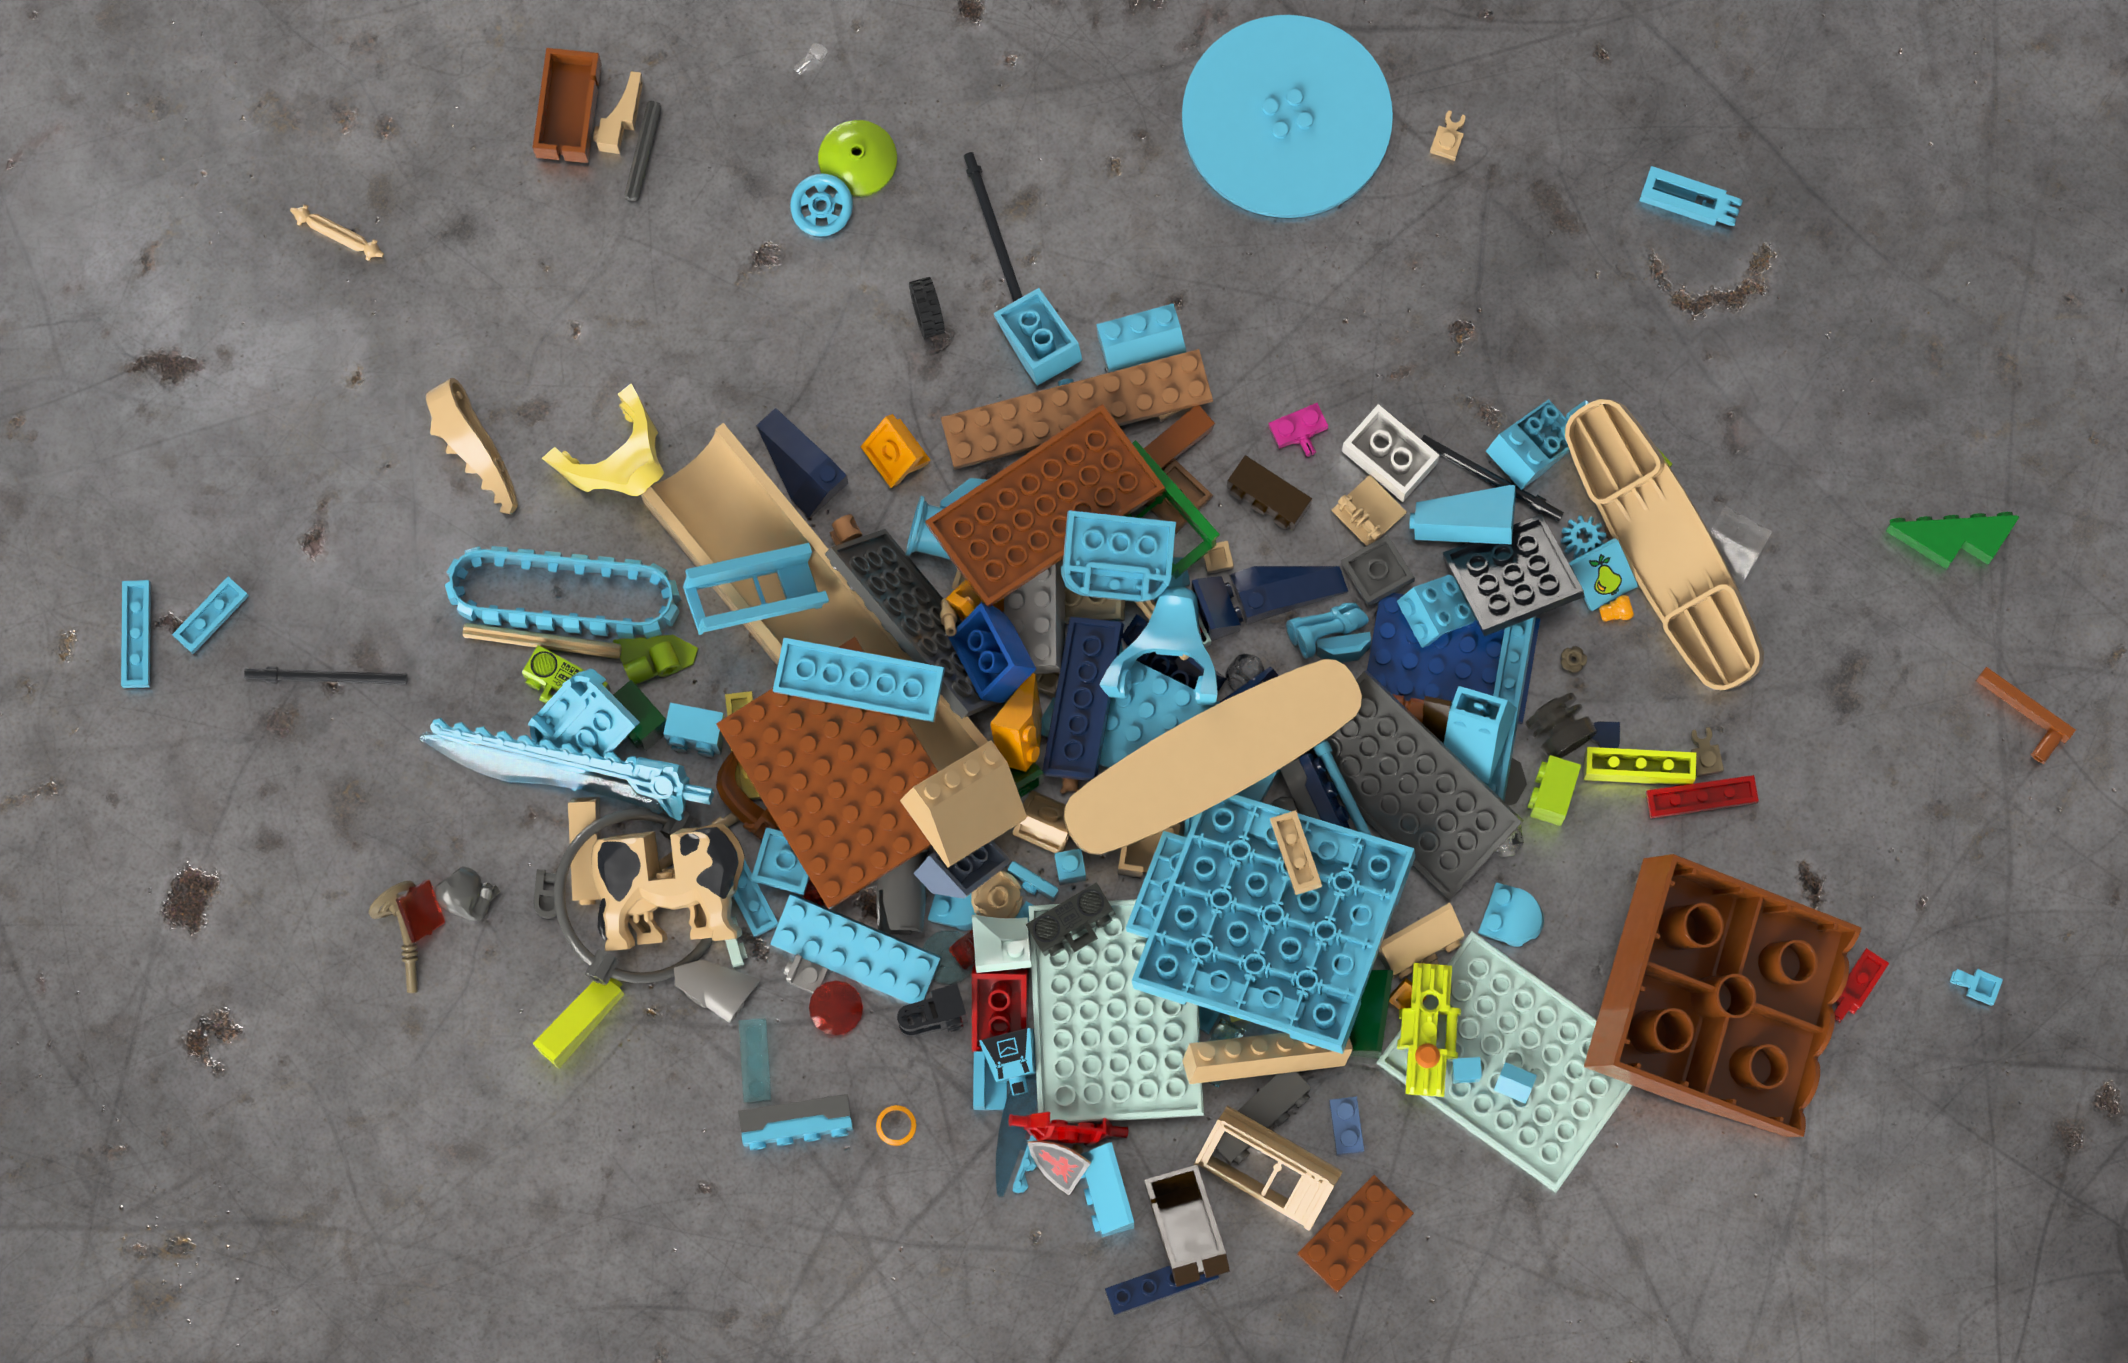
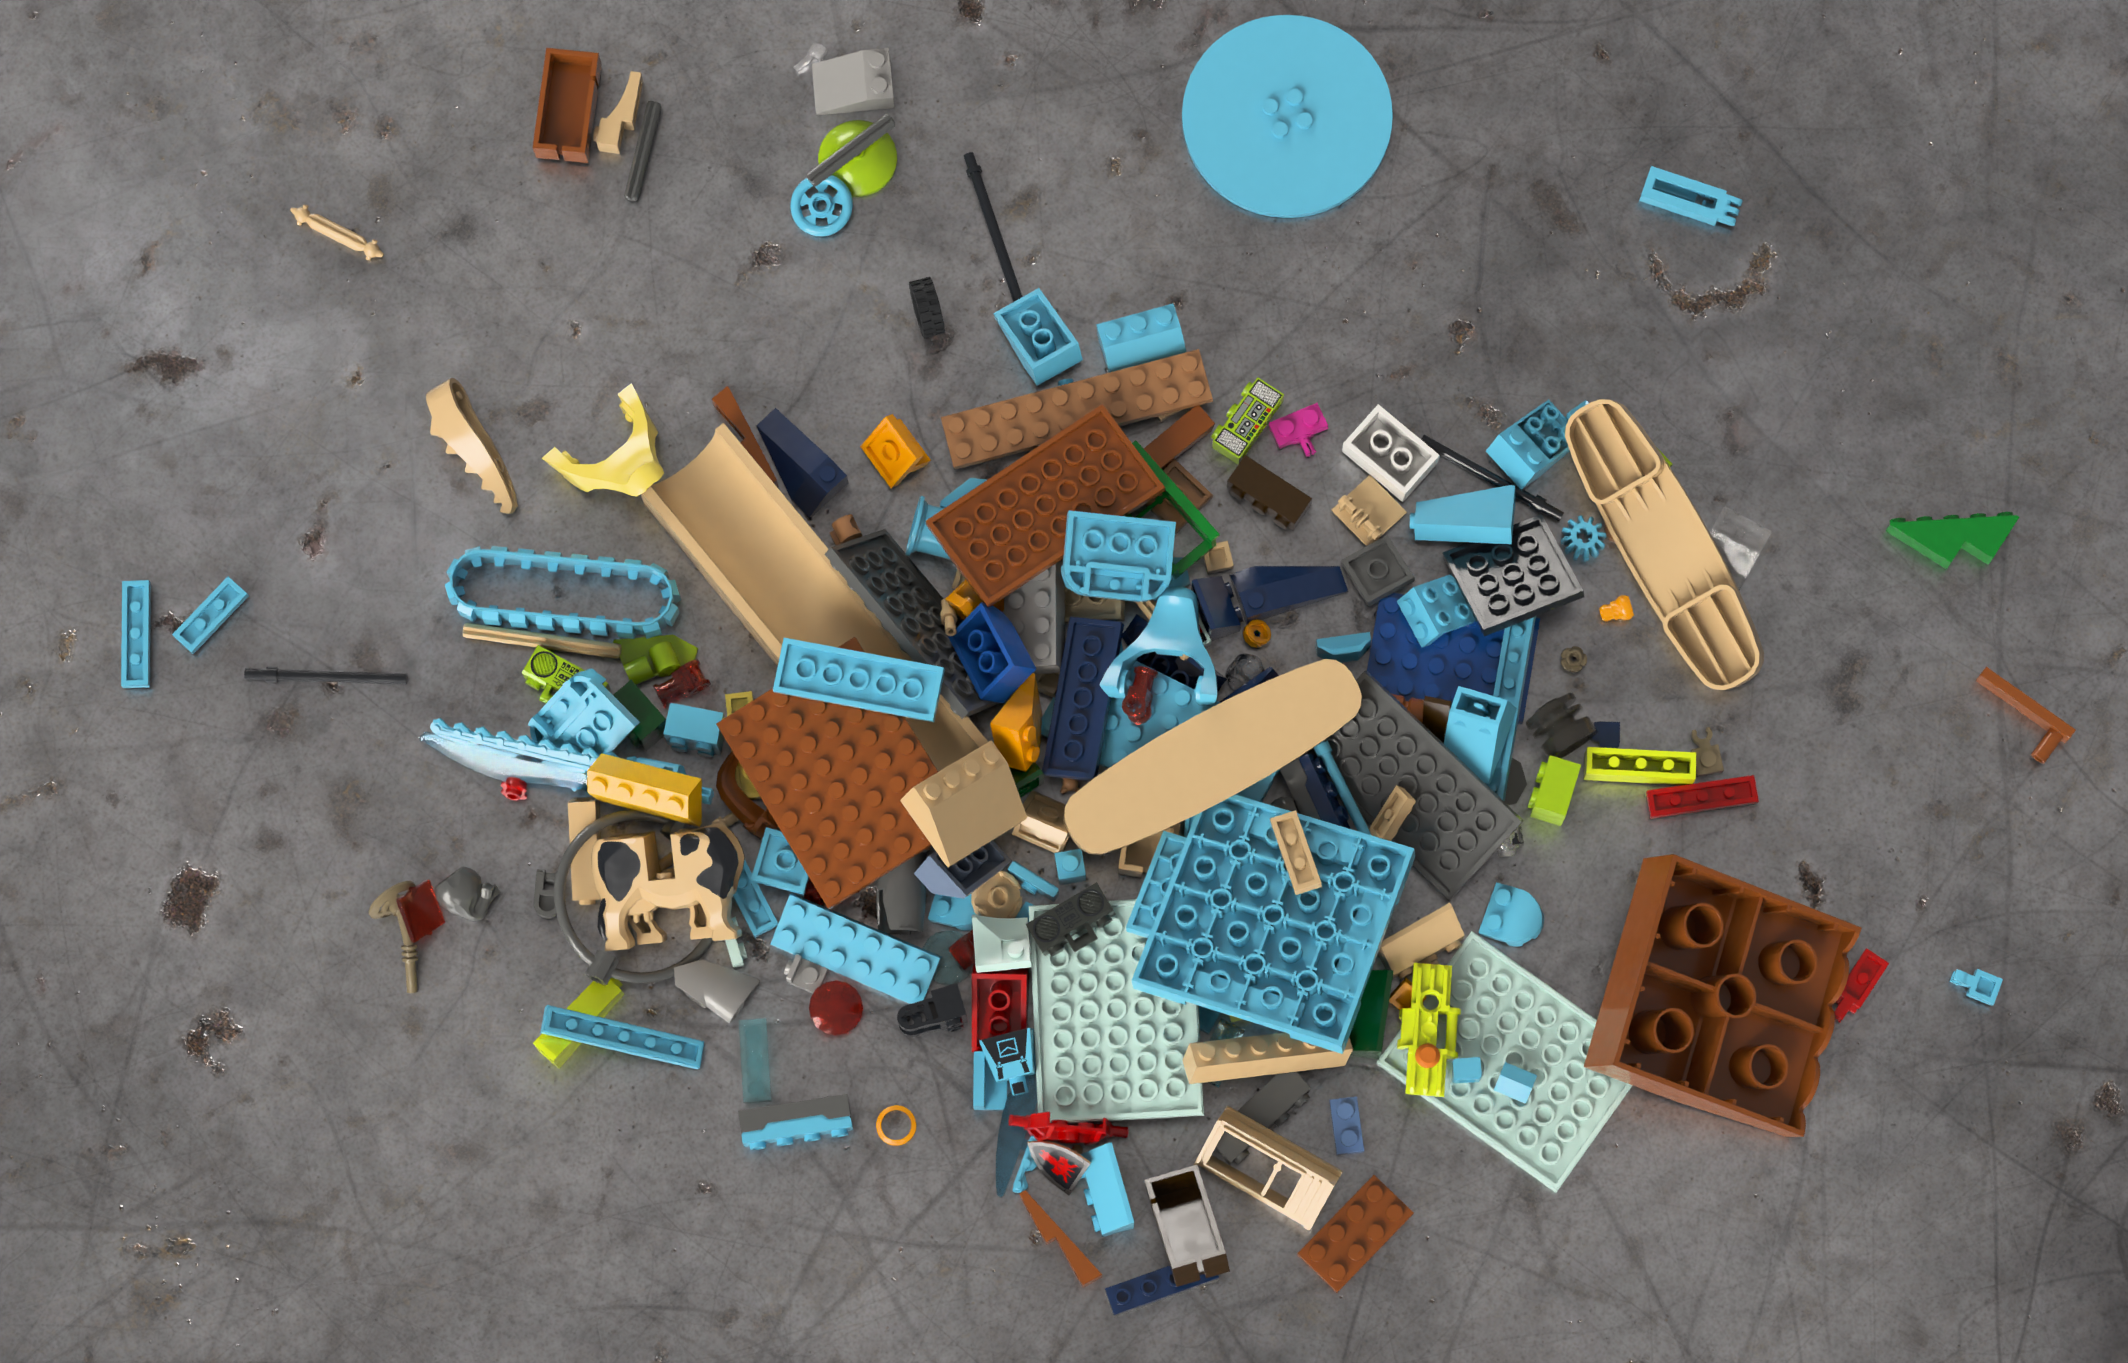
medium azure piece [683,543,829,635] -> none
medium azure piece [1286,602,1369,659] -> none
tan plate [1430,110,1465,161] -> none
medium azure tile [1569,538,1638,611] -> none
none -> red plate [500,777,528,801]
none -> medium azure tile [540,1005,705,1069]
none -> yellow slope [587,753,702,827]
none -> clear red connector [653,659,711,706]
none -> dark orange slope [712,386,779,488]
none -> dark grey axle [806,114,895,187]
none -> light grey slope [812,48,895,116]
none -> dark orange slope [1019,1190,1102,1288]
none -> clear red connector [1122,666,1158,724]
none -> brick [1211,377,1284,465]
none -> light orange tile [1243,619,1271,648]
none -> tan plate [1369,785,1416,841]

